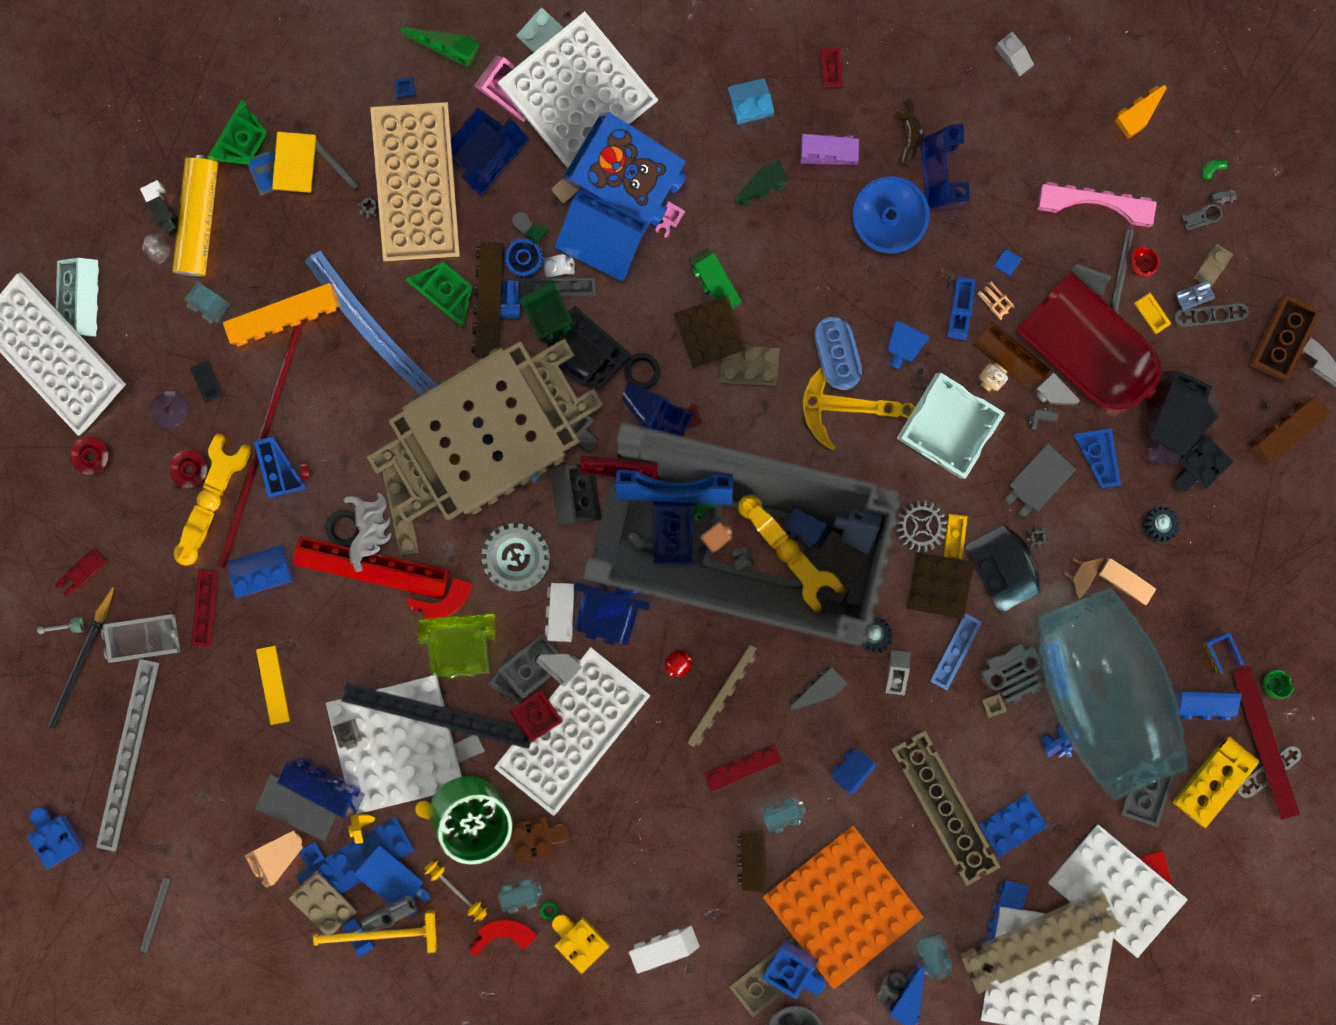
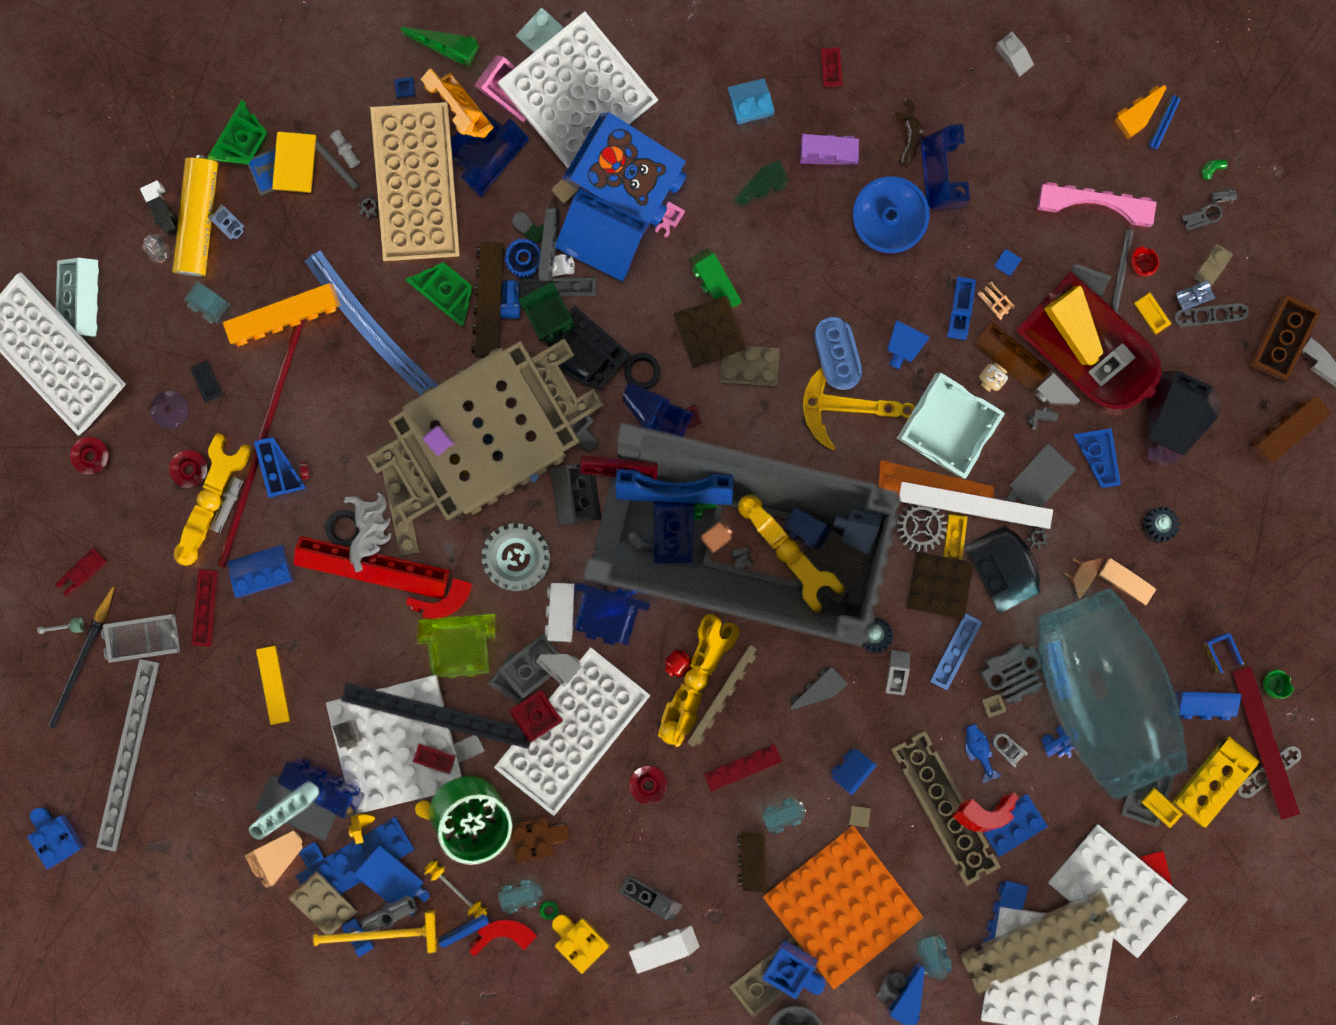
dark grey bar [140,877,171,953] -> none
black brick [1174,435,1234,492] -> none
none -> sand blue hips [208,204,244,239]
none -> light grey pin [209,476,244,533]
none -> light aqua beam [249,782,319,840]
none -> light grey pin [330,130,360,168]
none -> dark red plate [413,743,456,774]
none -> light orange piece [421,68,494,138]
none -> medium lavender panel [423,426,455,456]
none -> blue axle [438,914,489,948]
none -> dark grey beam [538,207,560,282]
none -> dark grey slope [619,875,682,922]
none -> dark red dish [629,766,667,805]
none -> yellow piece [658,614,740,747]
none -> dark tan tile [849,805,871,827]
none -> orange wing [878,461,994,499]
none -> white tile [899,482,1053,529]
none -> red arch [953,792,1019,832]
none -> blue animal [965,723,1001,783]
none -> light grey piece [991,733,1028,768]
none -> yellow slope [1044,286,1103,365]
none -> light grey slope [1089,344,1135,387]
none -> yellow tile [1141,787,1183,828]
none -> blue axle [1148,95,1180,149]

